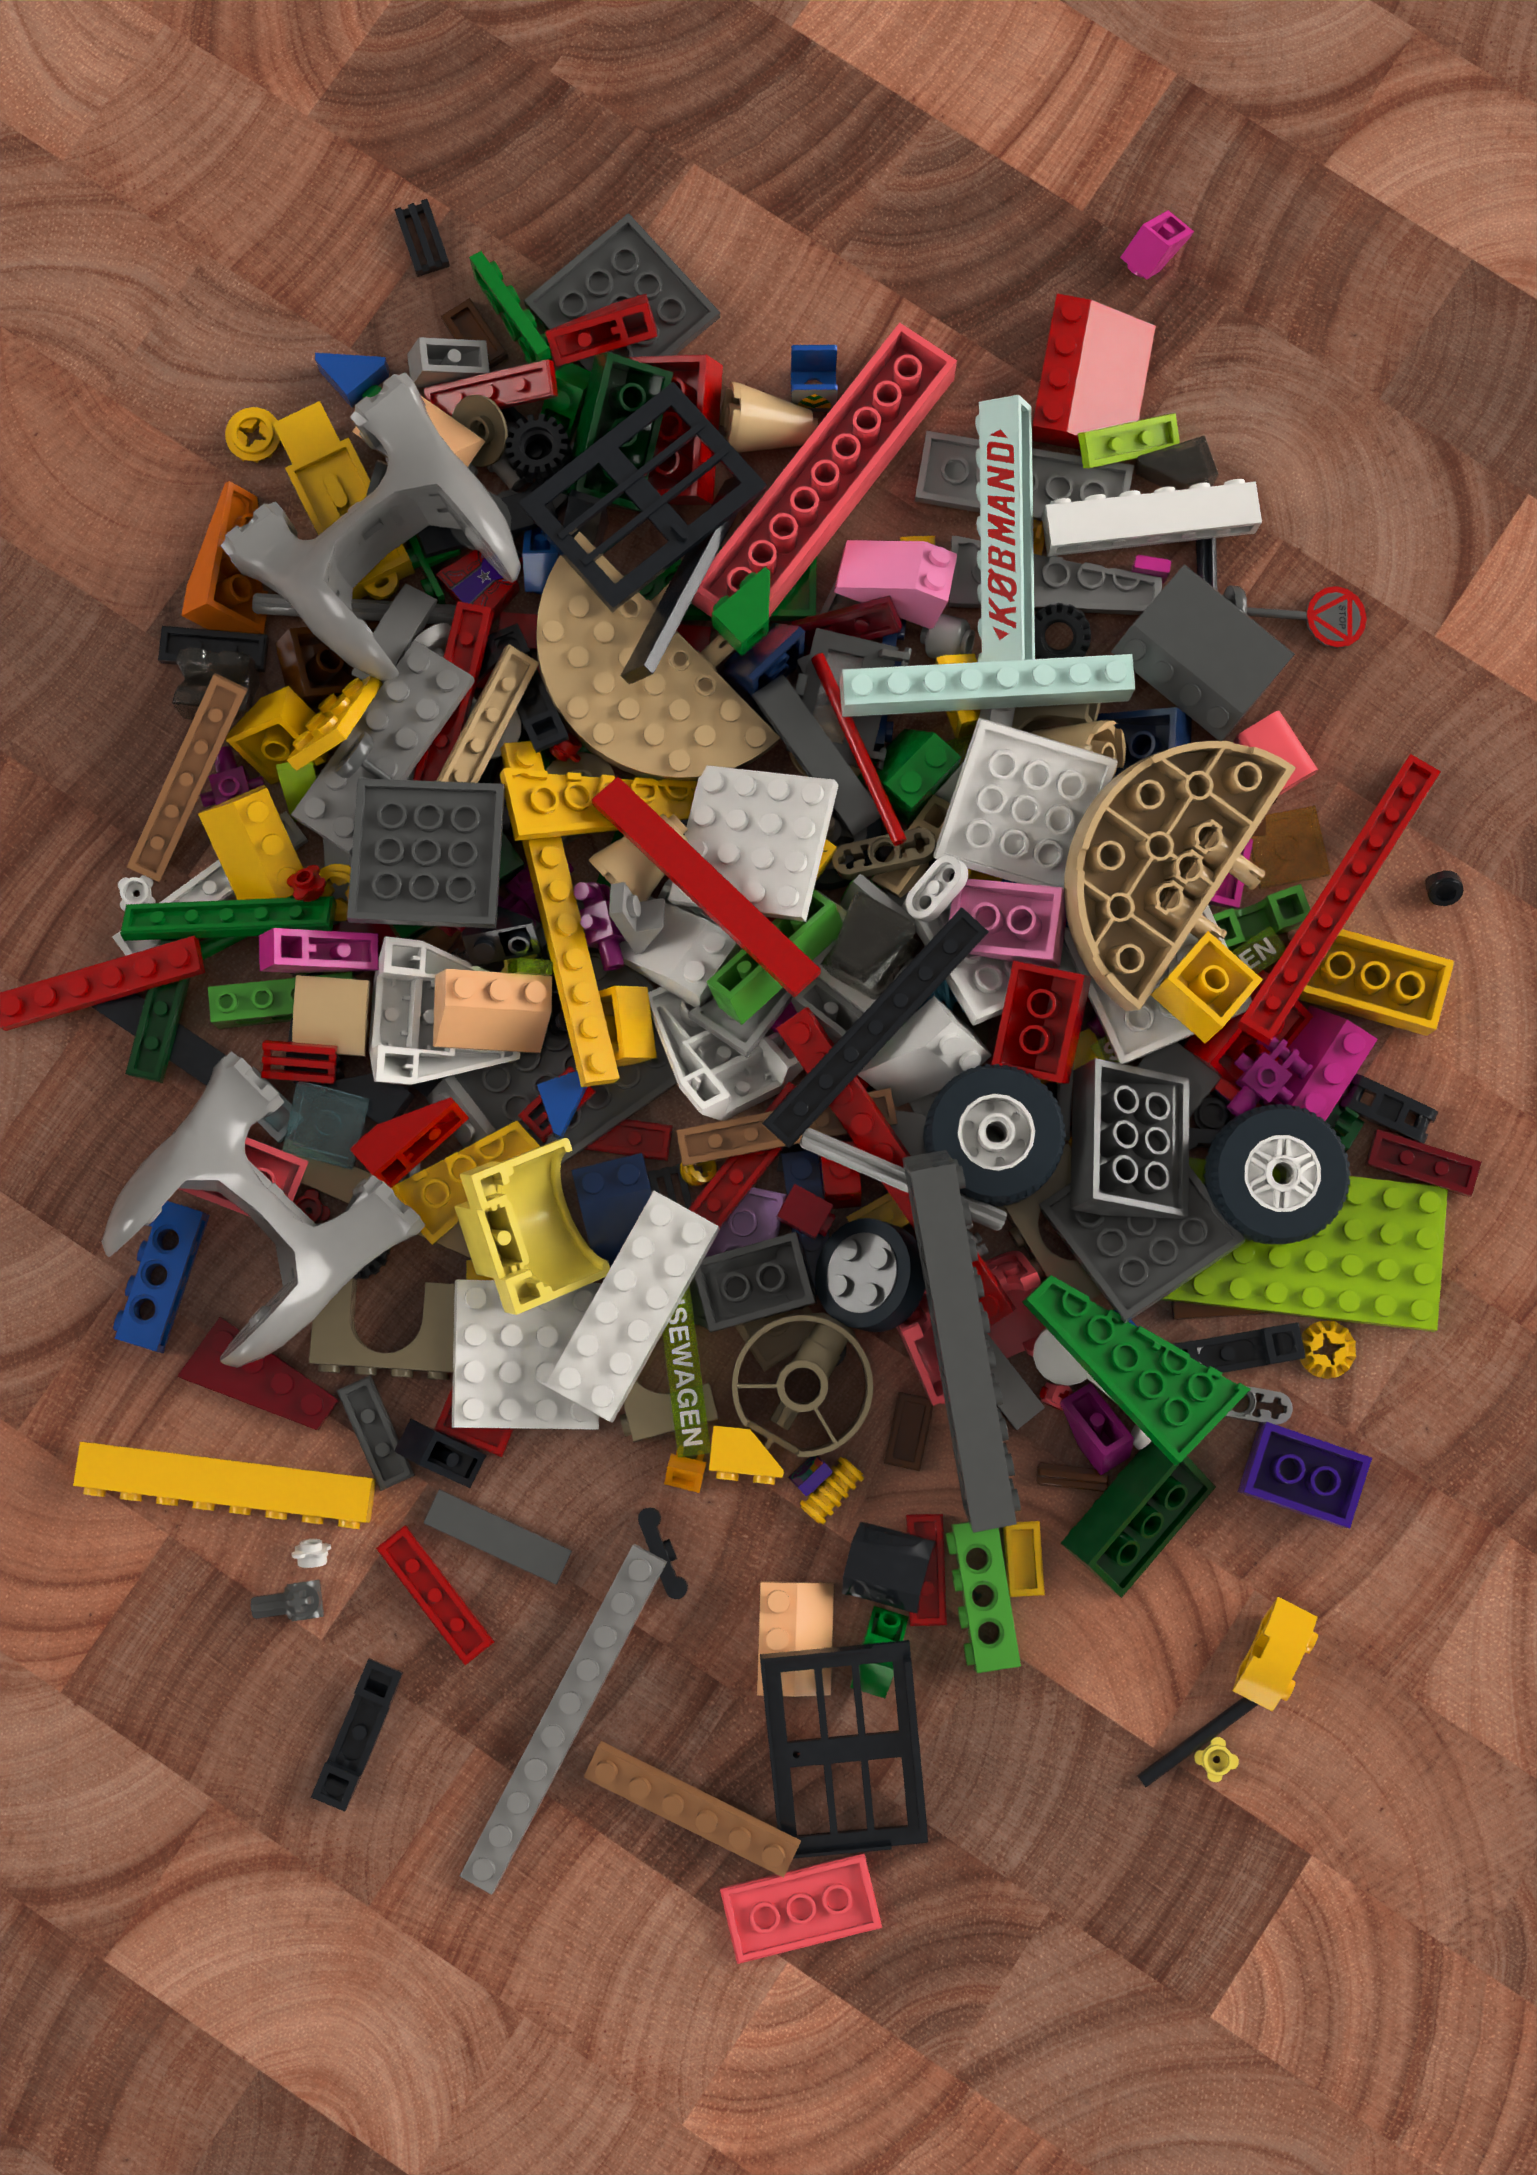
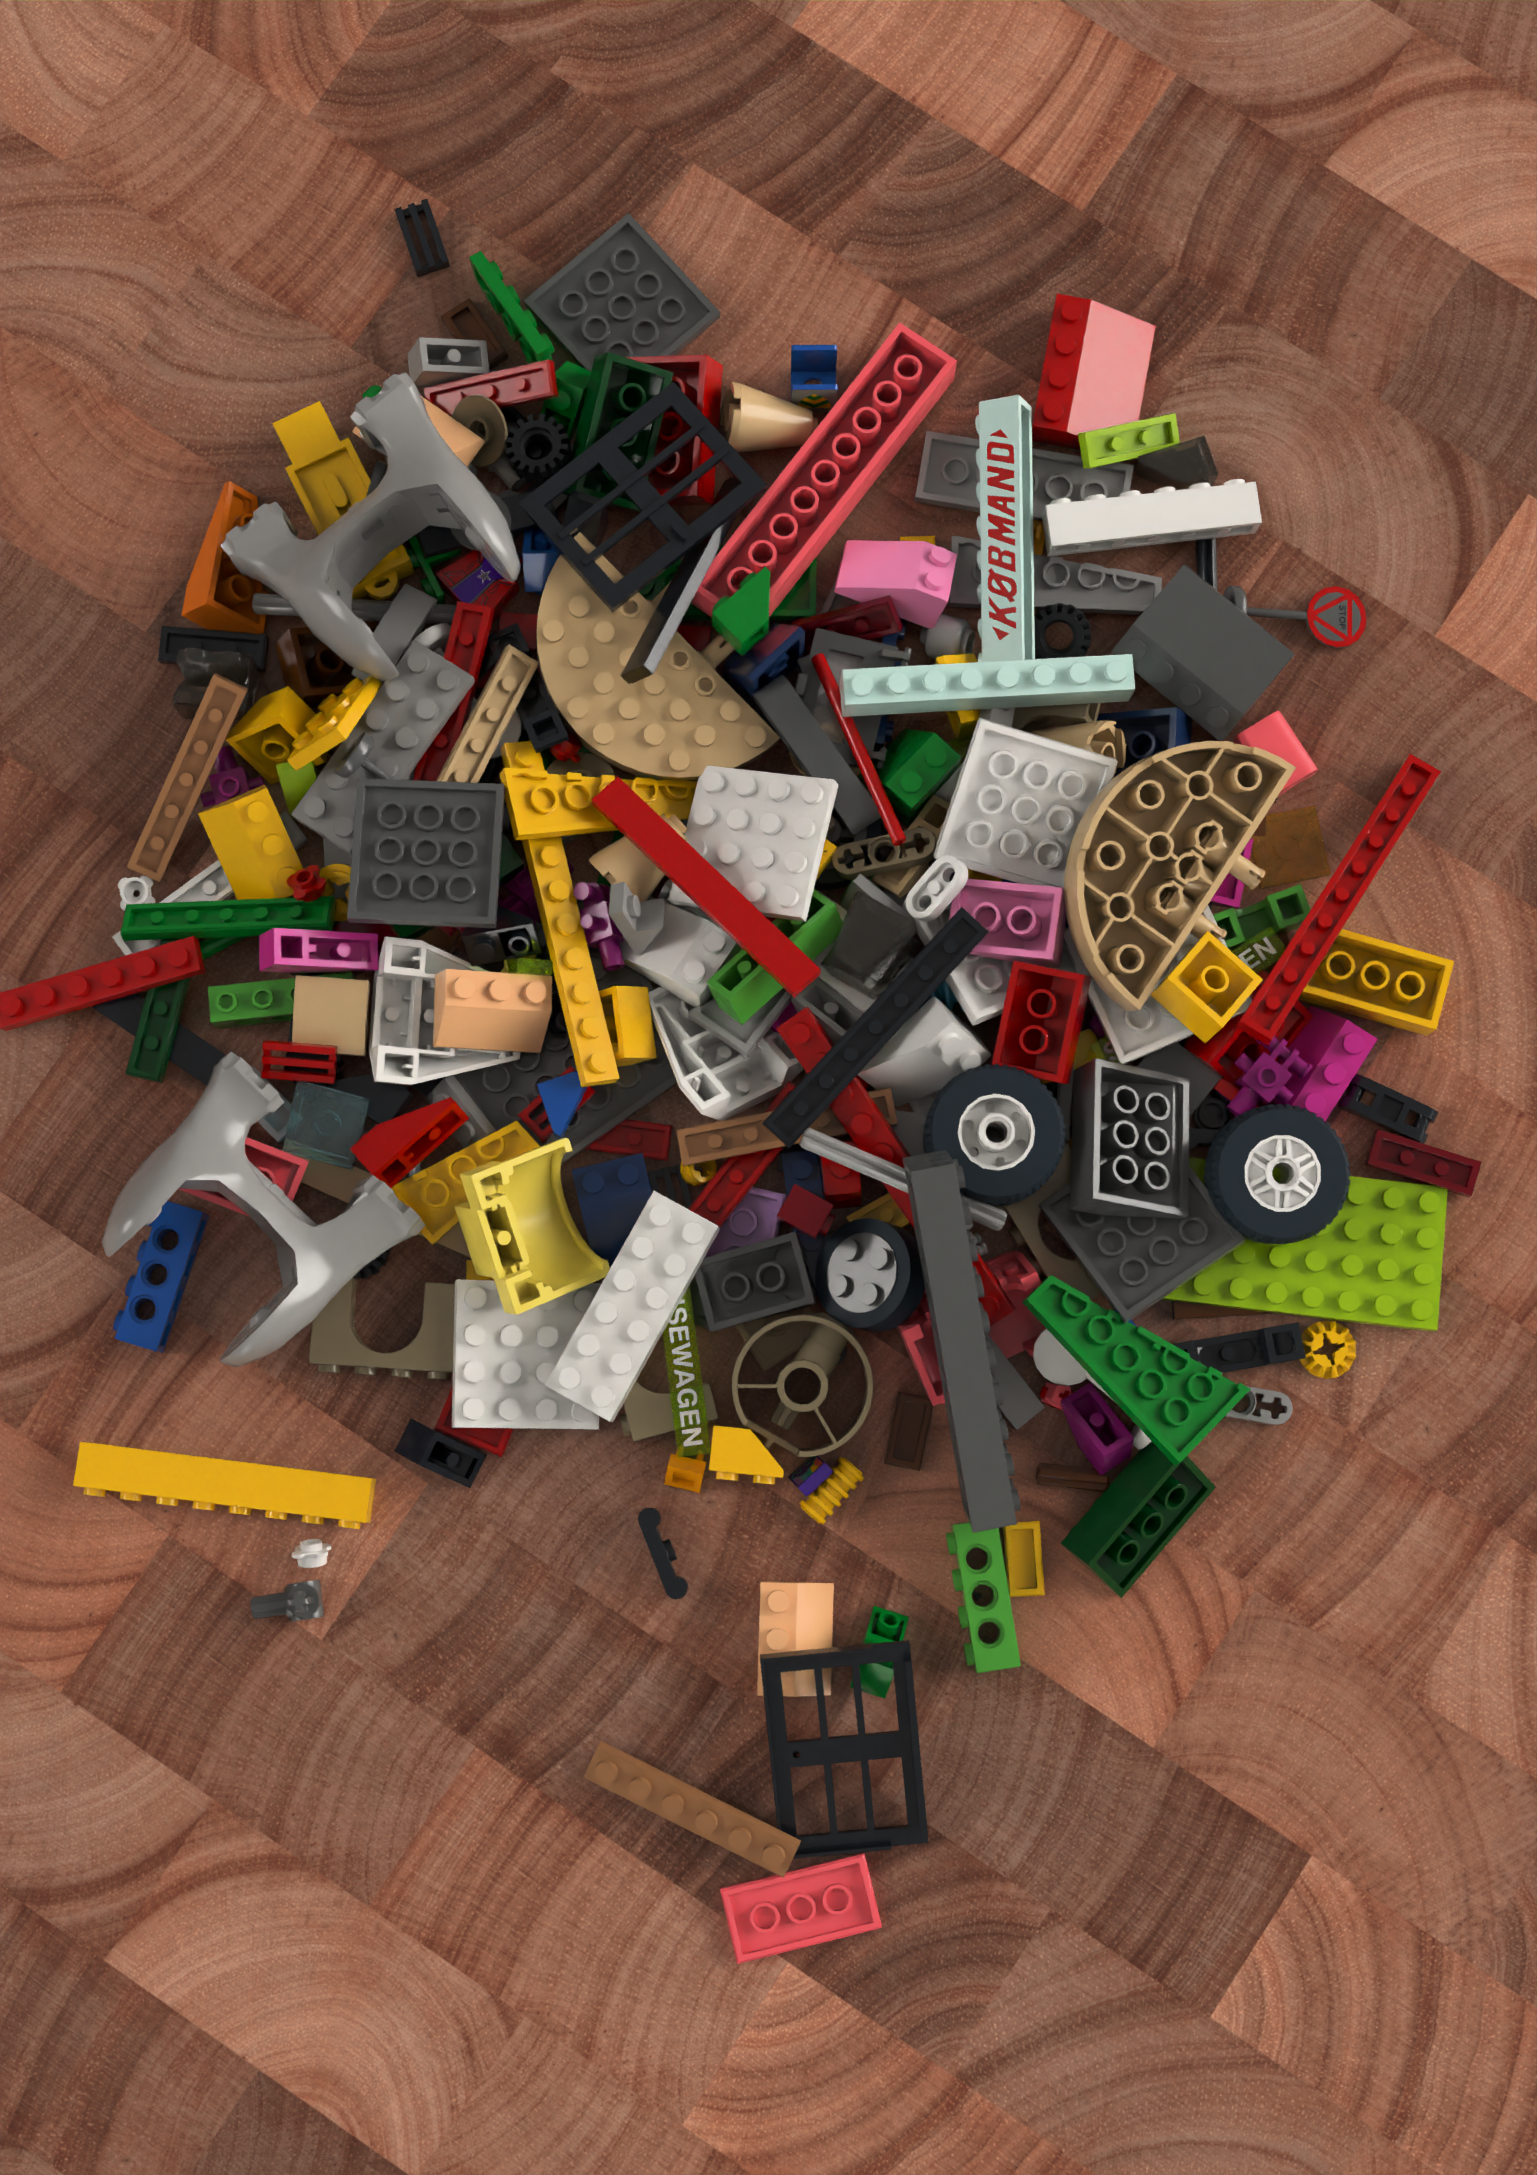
dark red wing [177,1317,340,1430] -> none
yellow gear [225,407,280,463] -> none
red plate [293,1189,331,1223] -> none
black slope [311,1658,403,1812] -> none
blue slope [315,353,390,408] -> none
dark grey tile [337,1375,415,1491] -> none
red tile [376,1525,495,1665] -> none
dark grey tile [424,1489,572,1585] -> none
light grey plate [460,1544,667,1895] -> none
red slope [545,294,657,367] -> none
black slope [842,1522,937,1613] -> none
red tile [906,1514,947,1626] -> none
dark pink slope [1120,210,1194,280] -> none
dark pink tile [1131,555,1171,584] -> none
black bar [1137,1697,1258,1788] -> none
light yellow plate [1194,1737,1239,1782] -> none
yellow brick [1232,1597,1318,1712] -> none
dark purple brick [1237,1422,1372,1529] -> none
dark green tile [1325,1104,1365,1153] -> none
black tile [1425,870,1464,906] -> none

